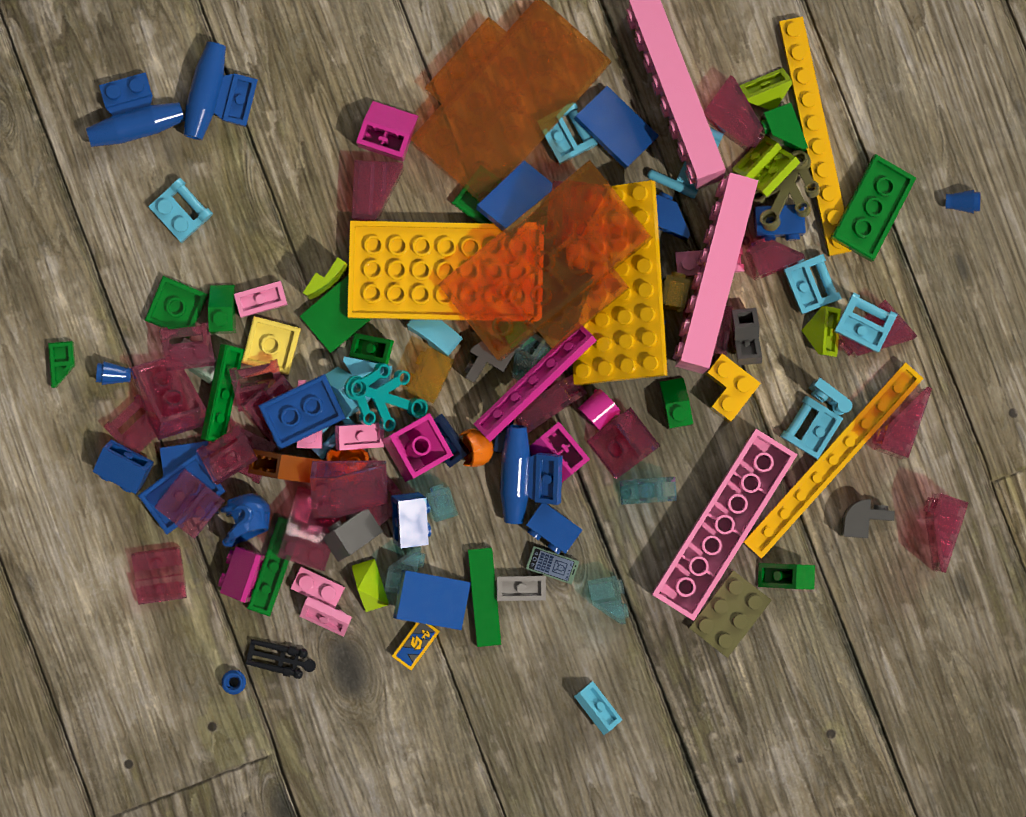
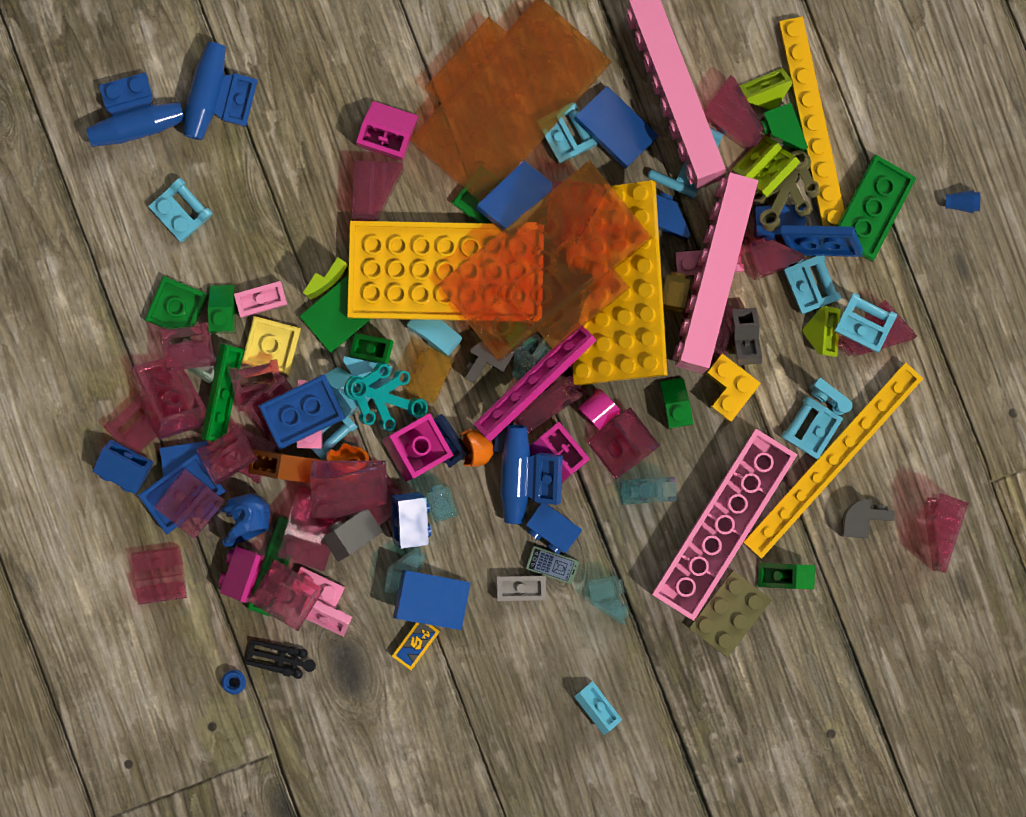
green tile [48,341,75,388] -> none
blue cone [96,361,131,385] -> none
bright pink plate [335,422,384,451] -> none
lime slope [352,559,389,612] -> none
green tile [468,548,502,647] -> none
clear pink slope [872,387,932,459] -> none
none -> clear pink slope [249,560,324,631]
none -> blue tile [780,225,863,257]

